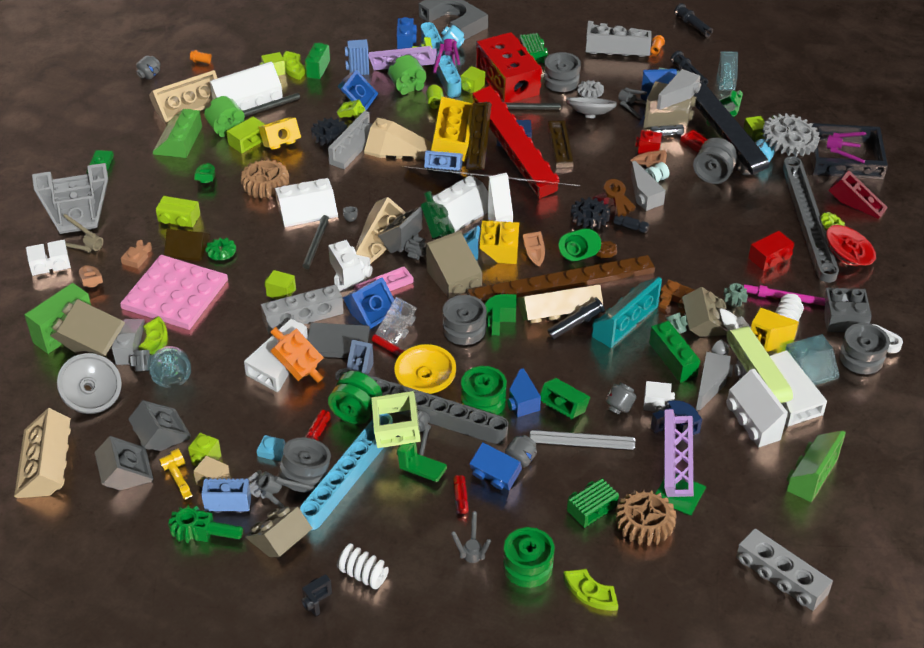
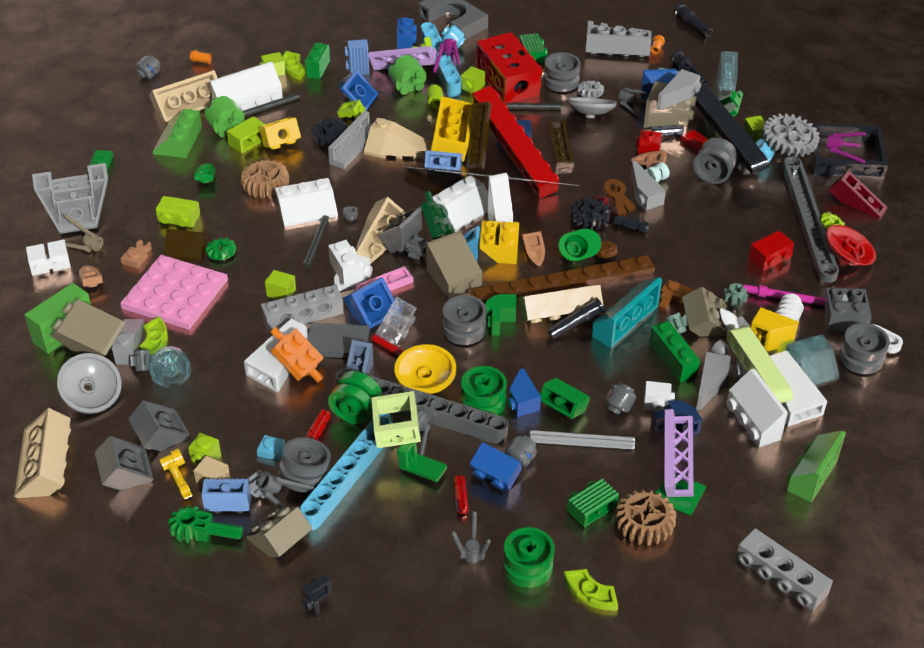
white piece [337,543,389,589] -> none

